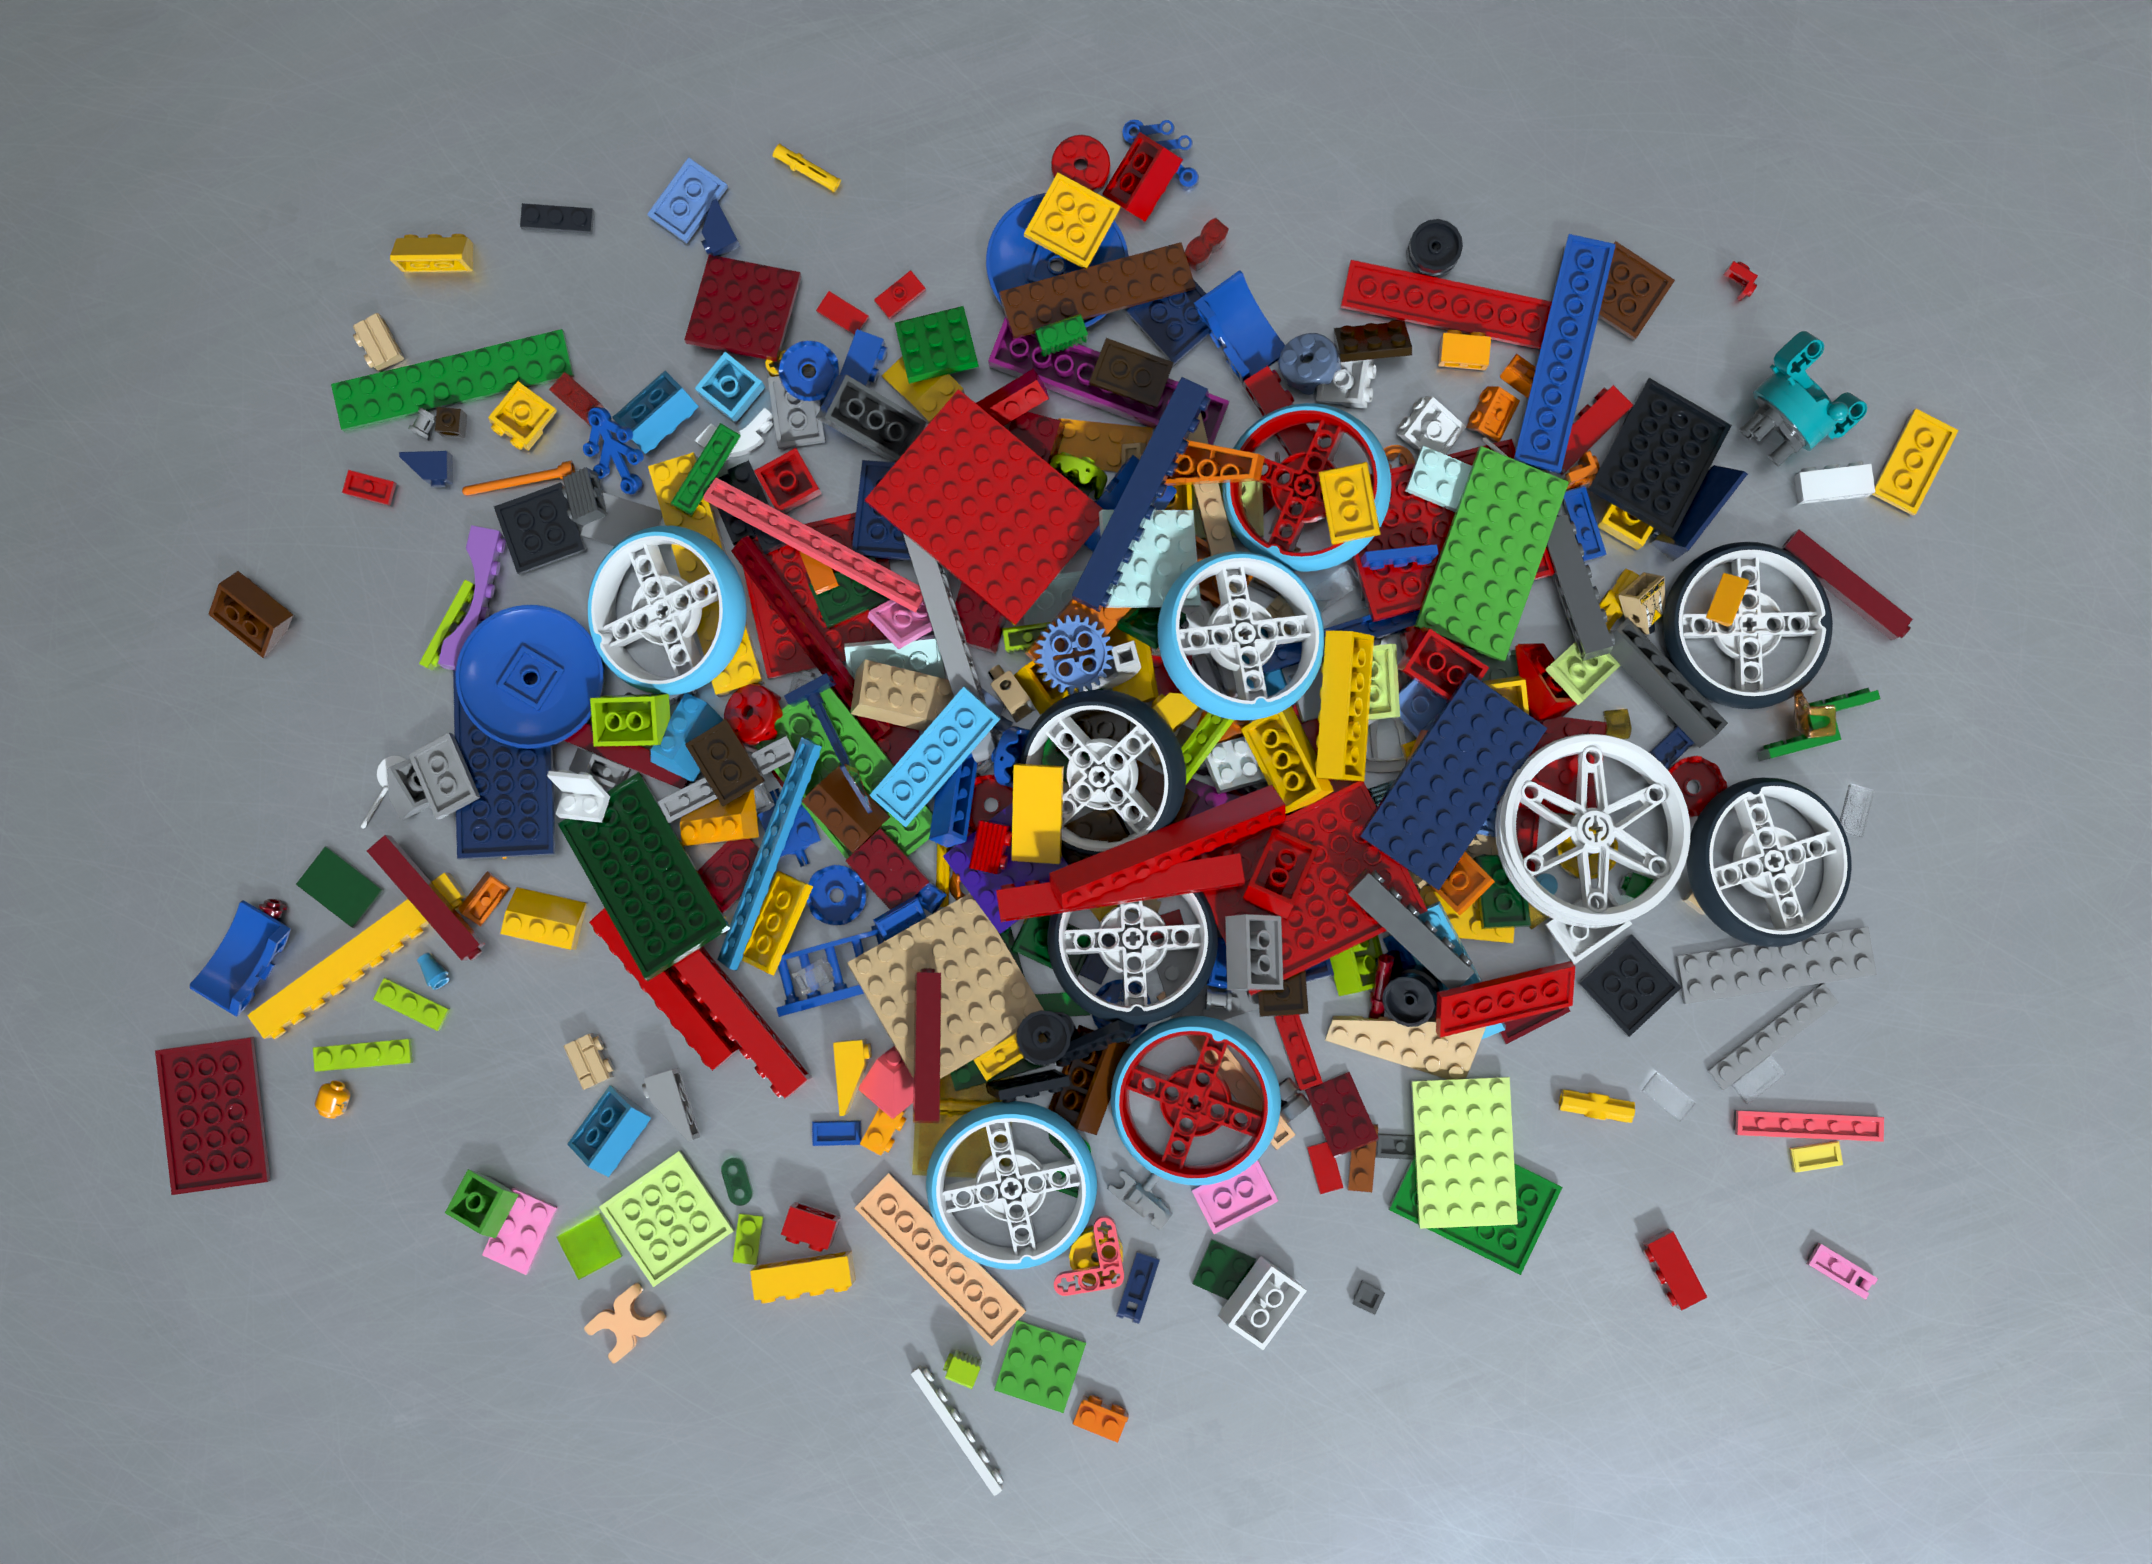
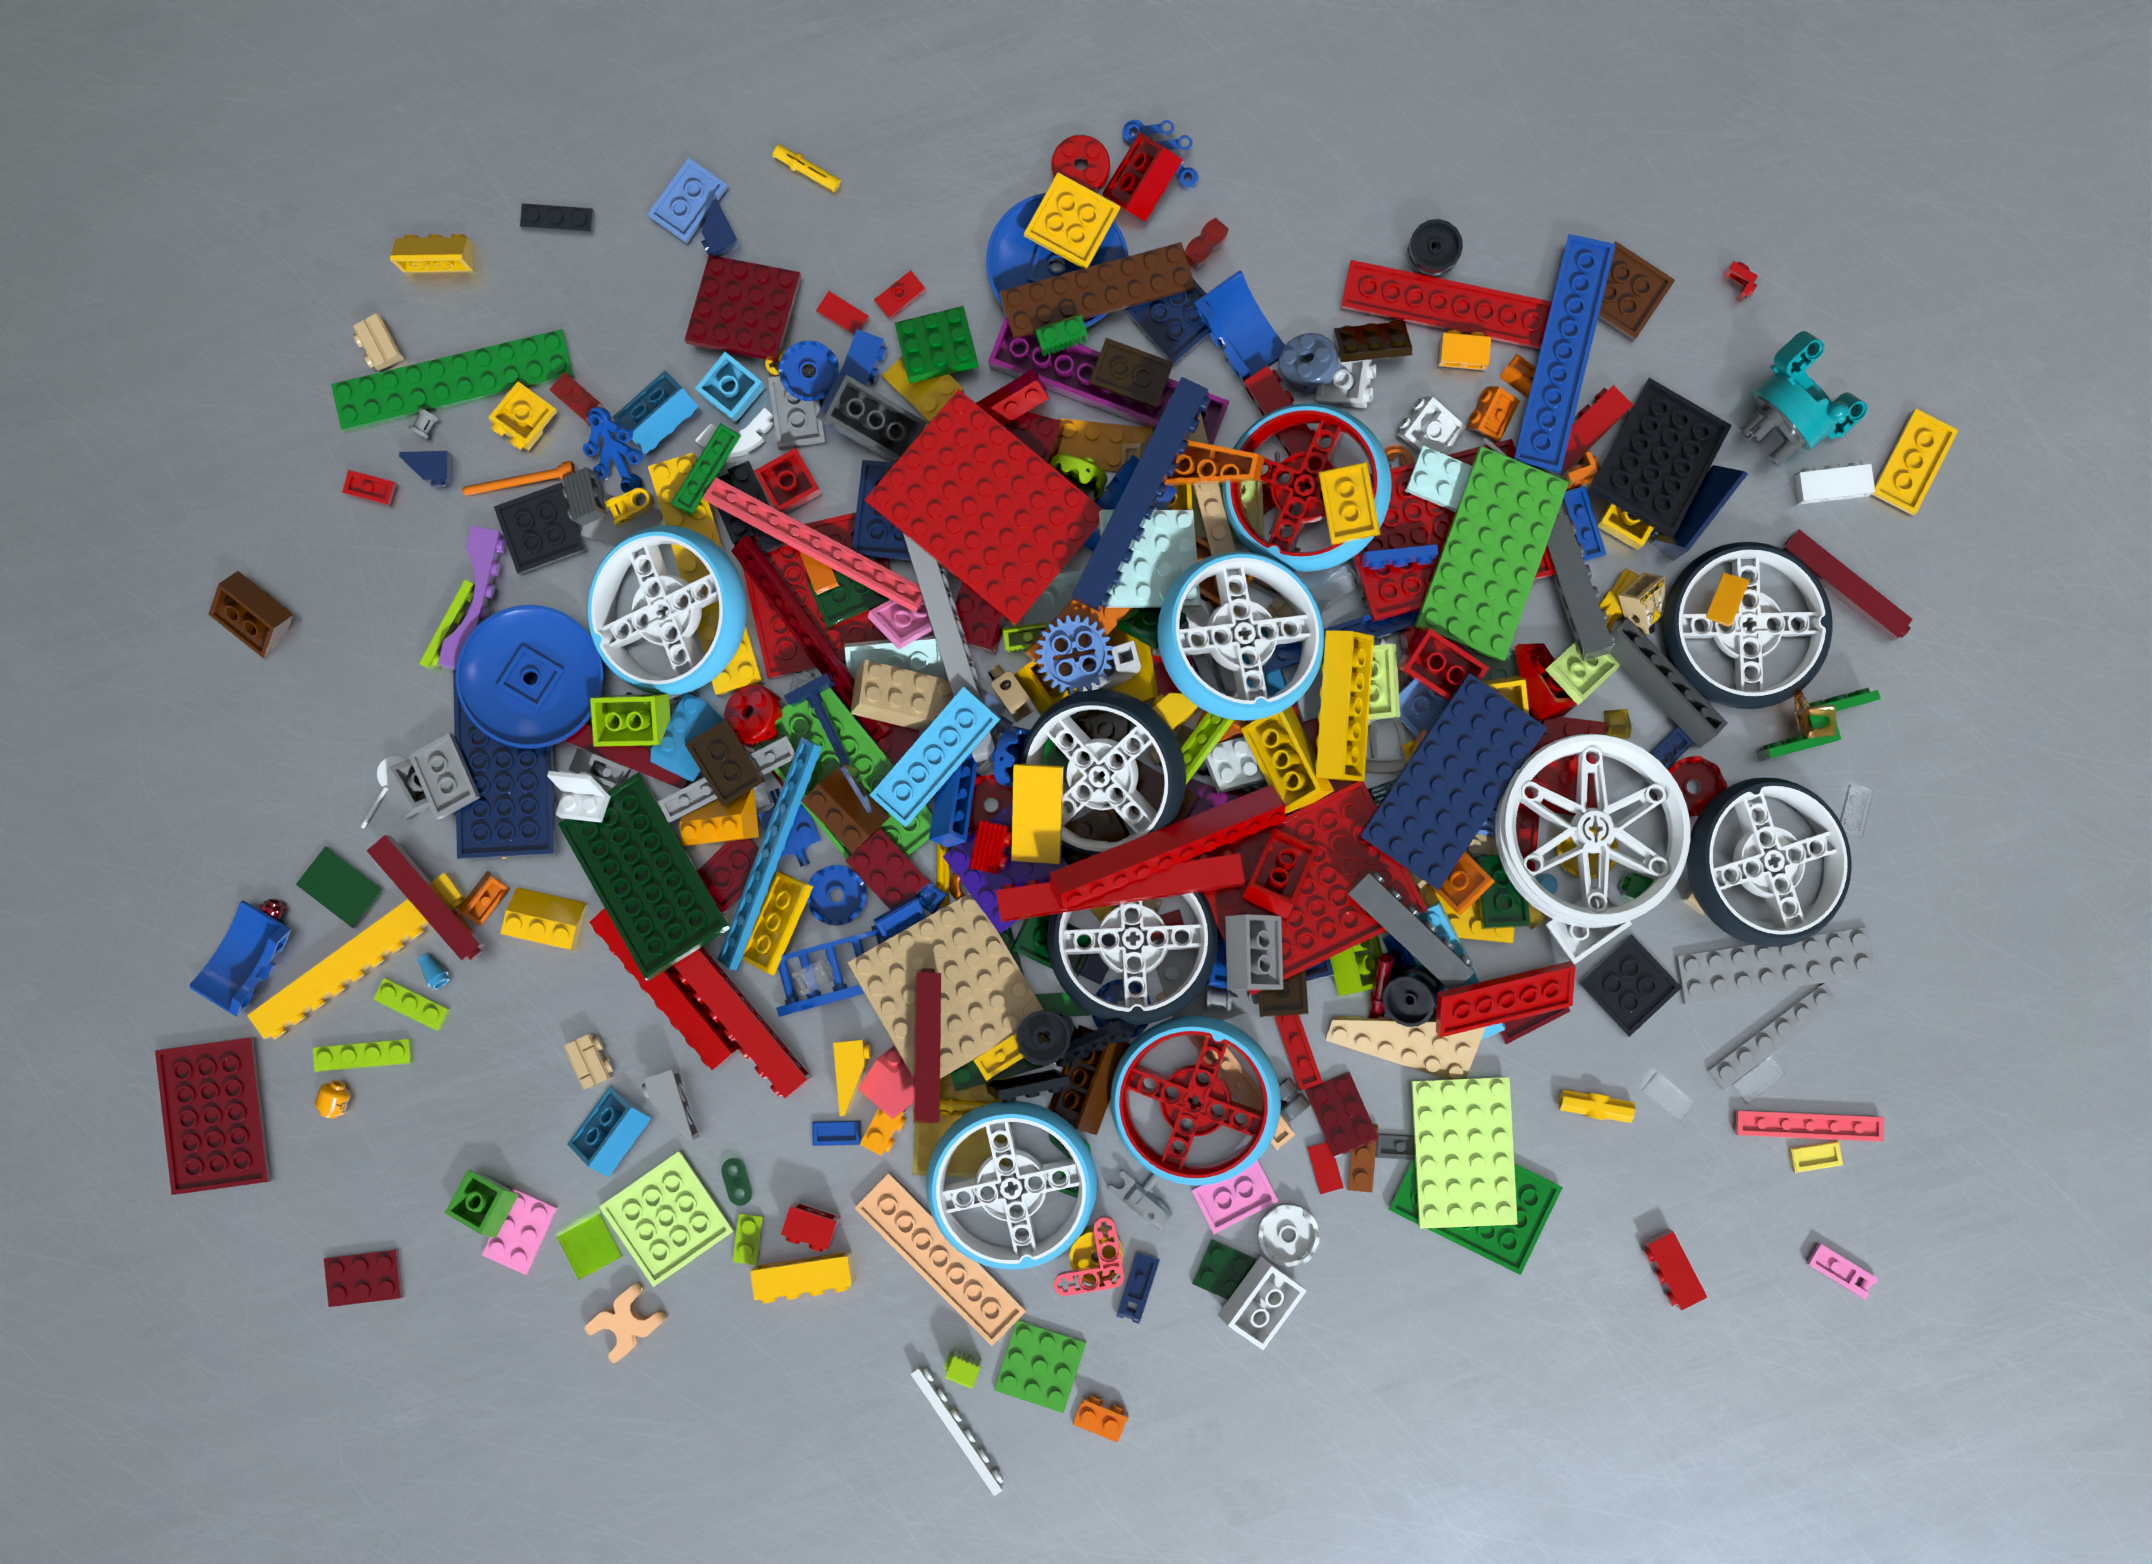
dark brown brick [435,407,467,438] -> none
dark grey plate [1352,1281,1385,1315] -> none
none -> dark red plate [324,1249,403,1307]
none -> yellow piece [605,488,654,526]
none -> white plate [1258,1204,1320,1267]

